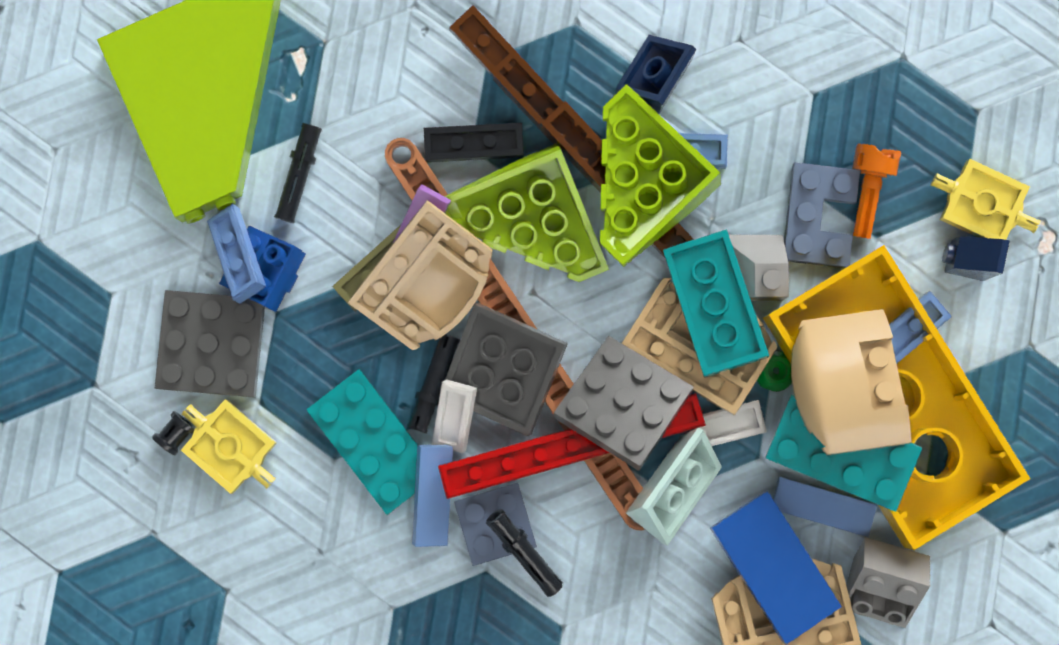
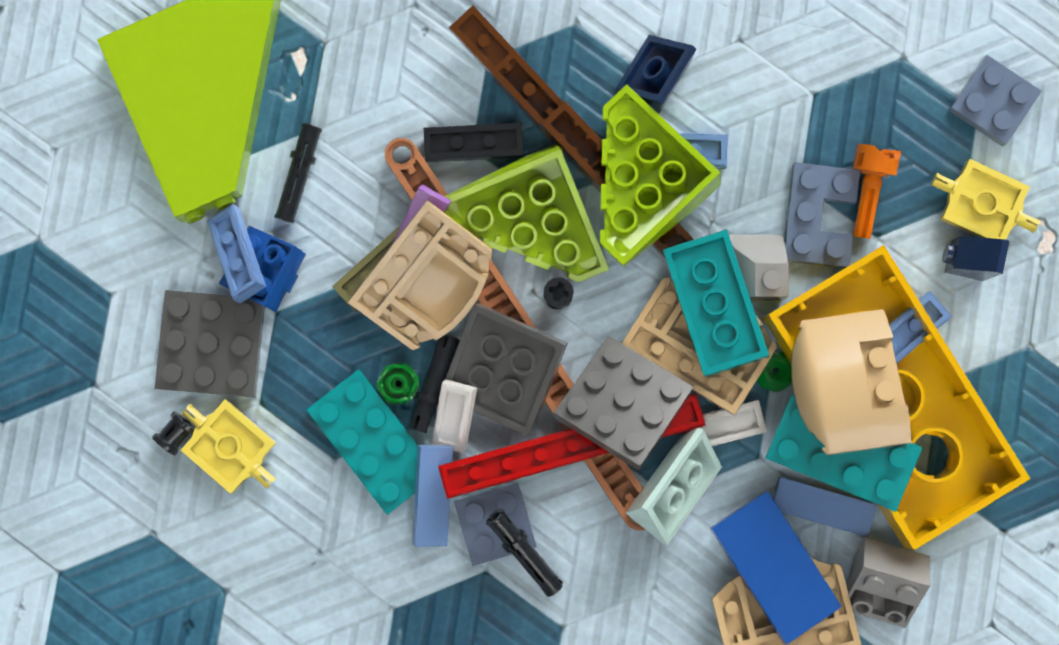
none -> green plate [377,363,419,404]
none -> black bush [543,277,574,310]
none -> sand blue plate [948,55,1042,147]

